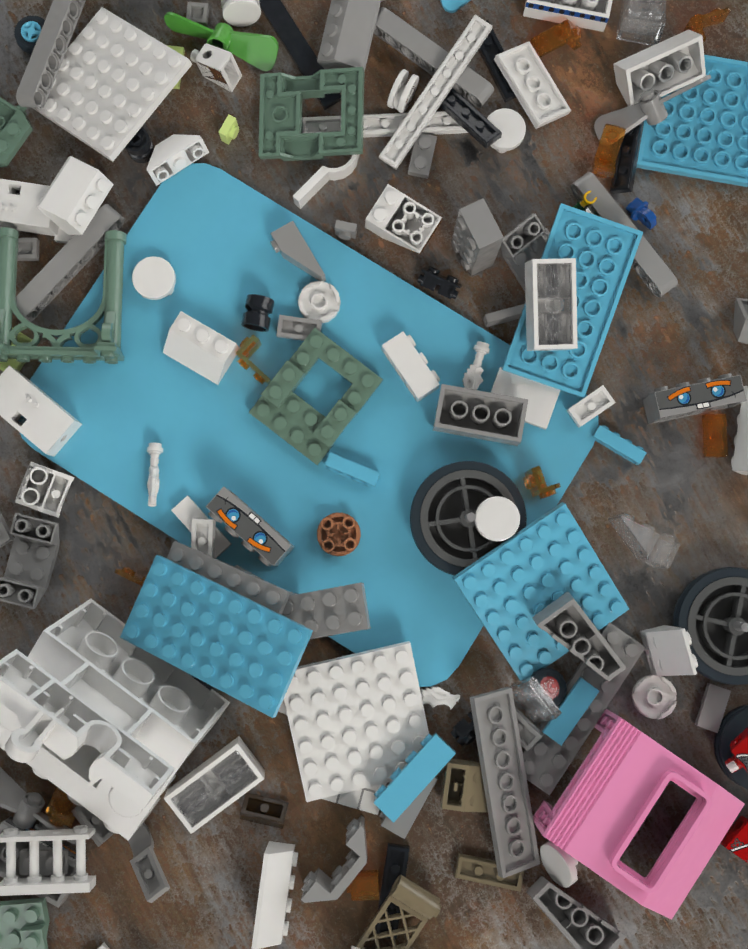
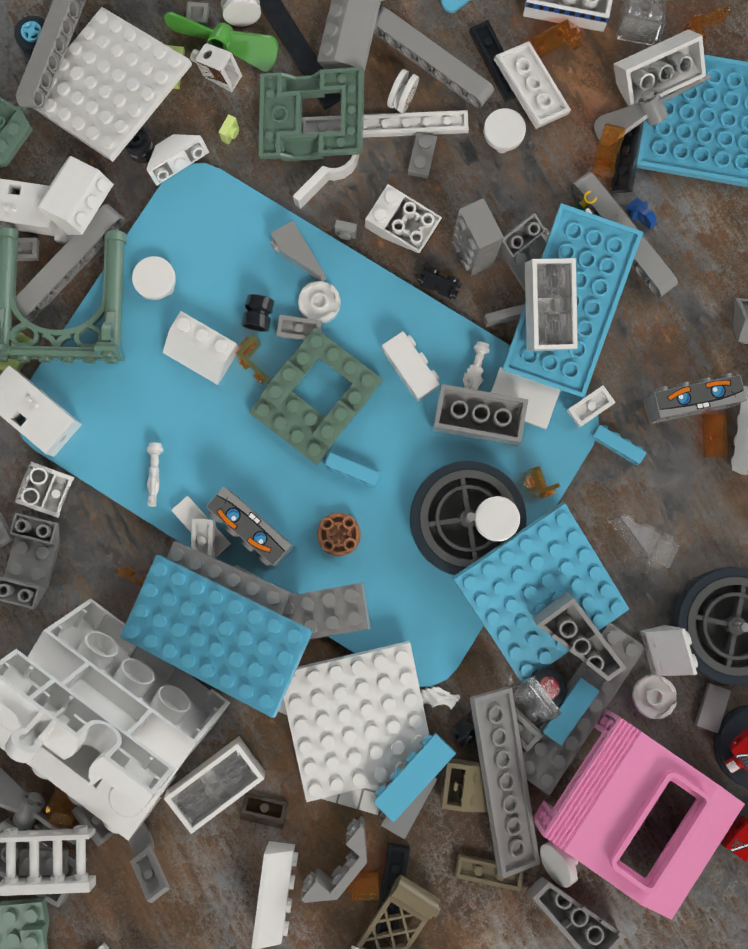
white tile [379,15,492,170] -> none
black tile [440,88,502,149] -> none

